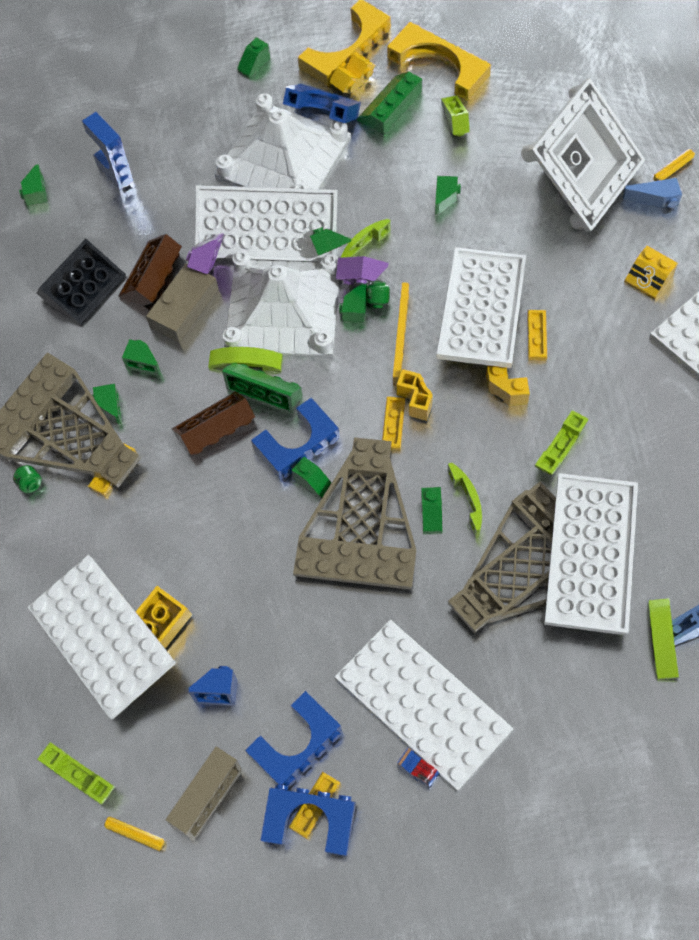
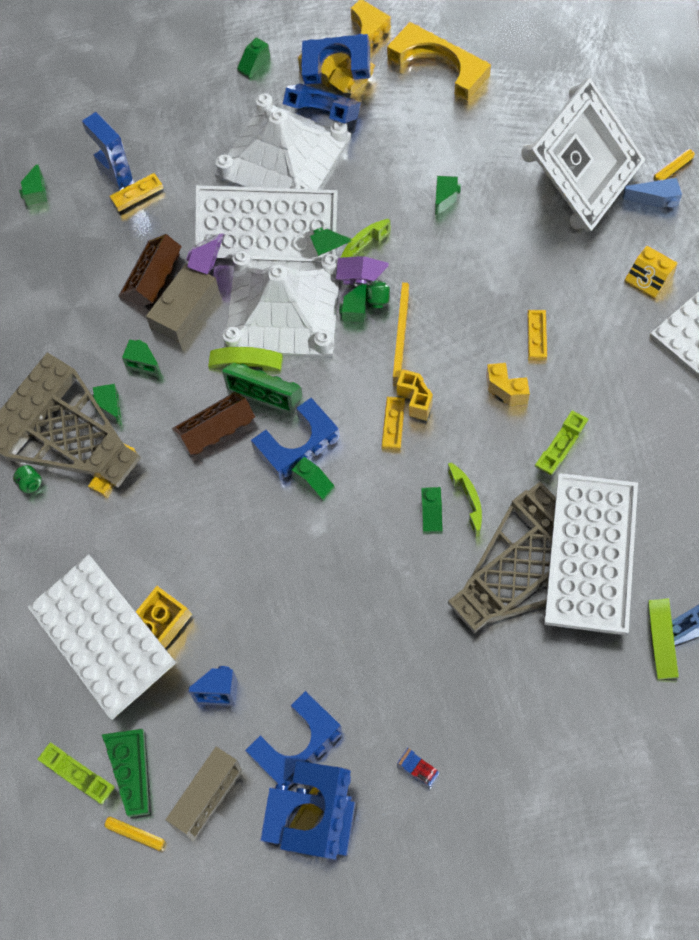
black slope [36,238,126,325] -> none
dark tan wing [293,437,416,590] -> none
white plate [335,619,514,792] -> none
green slope [357,71,422,135] -> none
white plate [436,248,526,368] -> none
lime slope [441,95,470,136] -> none
none -> green wing [101,729,150,817]
none -> yellow plate [109,173,163,212]
none -> blue arch [280,761,351,860]
none -> blue arch [302,34,370,85]

